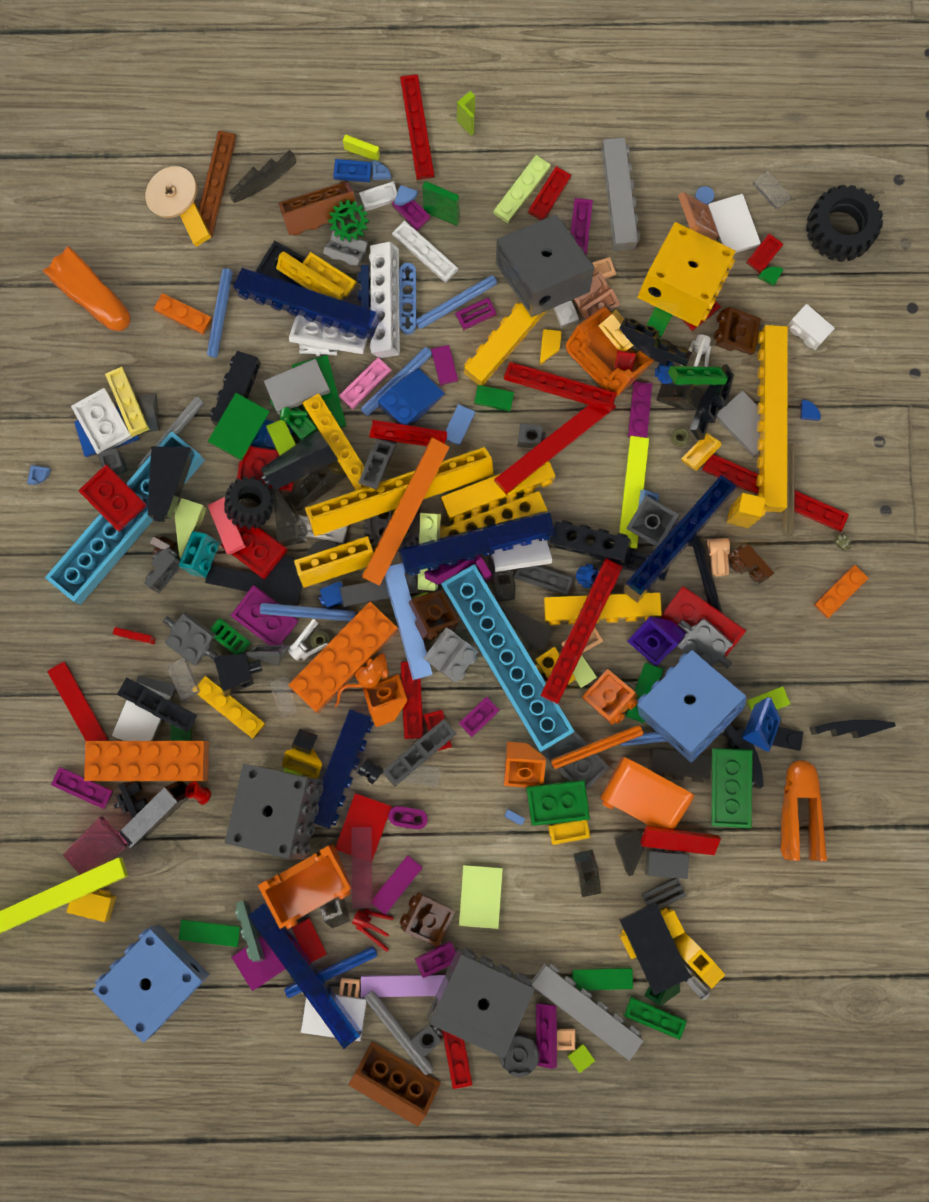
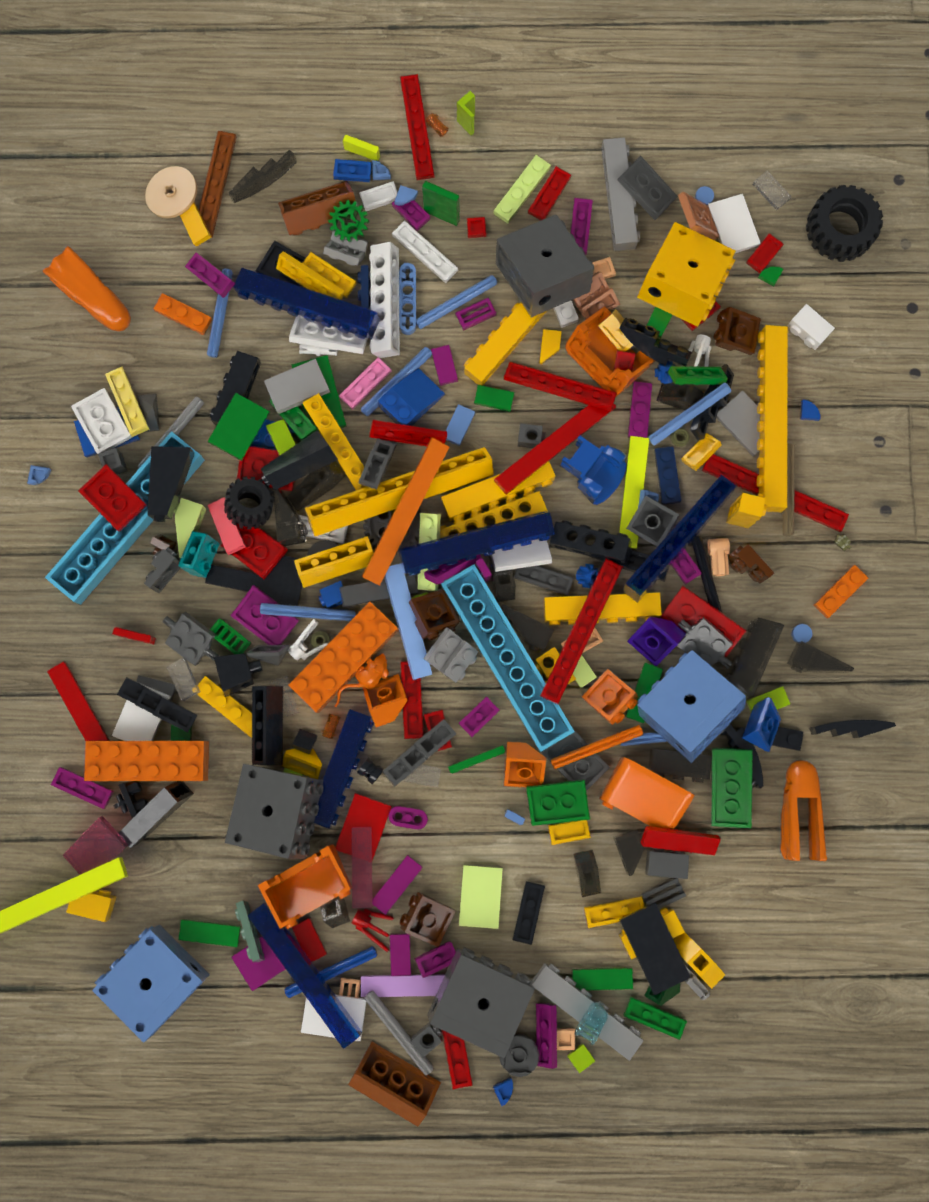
red bush [185,781,212,805] -> none
green hand [279,407,307,421] -> none
none -> magenta plate [185,252,235,298]
none -> black brick [252,686,283,766]
none -> clear orange pin [321,714,341,740]
none -> magenta tile [390,934,411,976]
none -> clear orange pin [426,113,449,137]
none -> green tile [448,745,505,774]
none -> red tile [467,217,486,238]
none -> blue tile [493,1077,513,1106]
none -> black tile [512,881,545,945]
none -> blue piece [560,436,627,505]
none -> clear light blue piece [574,1002,608,1045]
none -> yellow tile [584,896,644,928]
none -> dark grey tile [617,155,678,220]
none -> medium blue axle [648,383,731,445]
none -> dark blue plate [654,446,681,505]
none -> magenta plate [663,542,702,585]
none -> clear smoke slope [725,617,784,698]
none -> clear smoke slope [787,641,854,673]
none -> medium blue tile [791,624,812,644]

